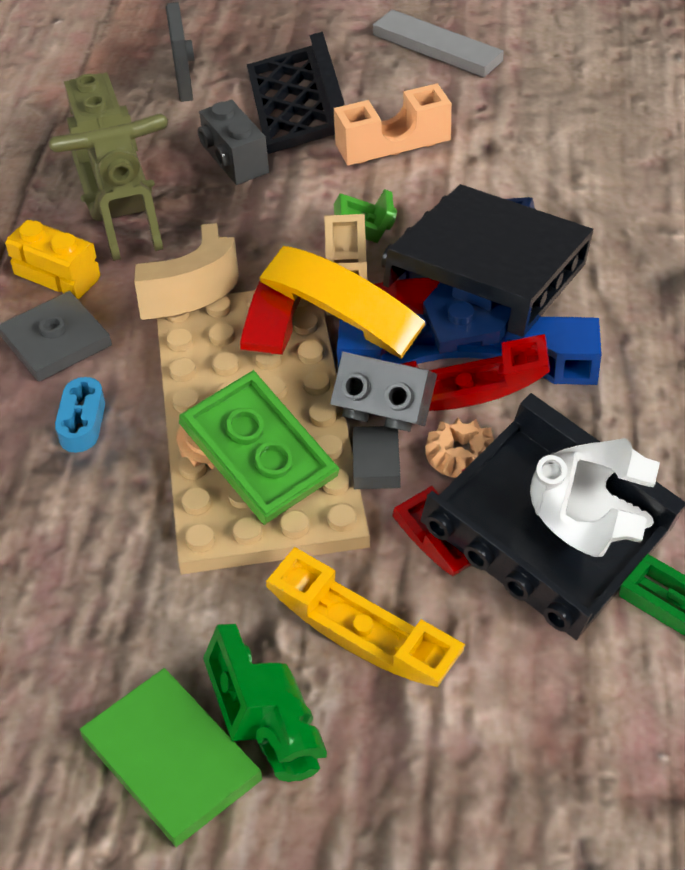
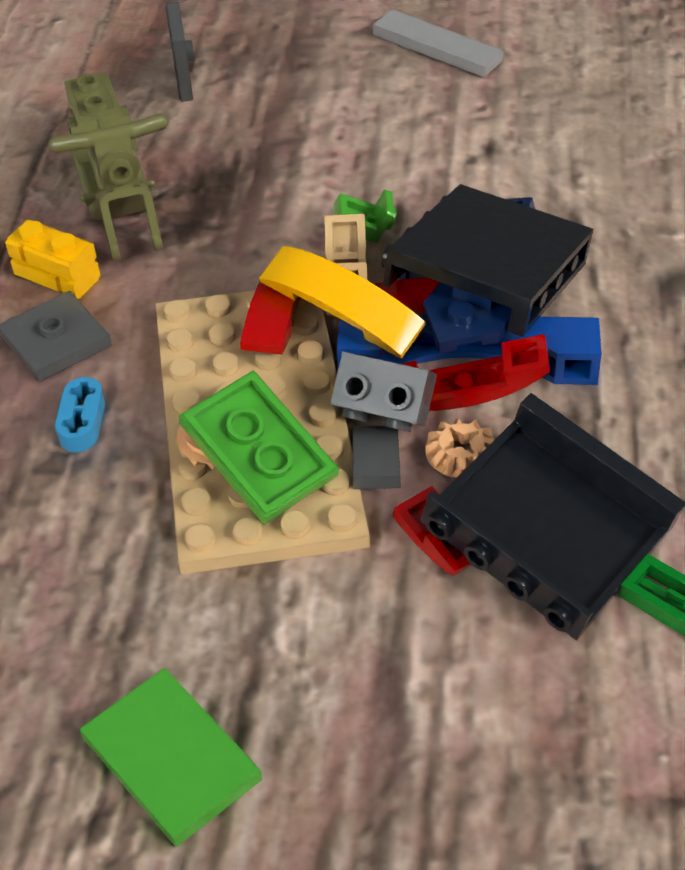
tan arch [134,223,239,320] -> none
dark grey brick [198,99,269,185] -> none
green plate [203,624,327,782] -> none
black fence [247,31,345,154] -> none
yellow slope [266,547,465,687] -> none
light nougat arch [334,83,452,166] -> none
white piece [530,438,660,557] -> none

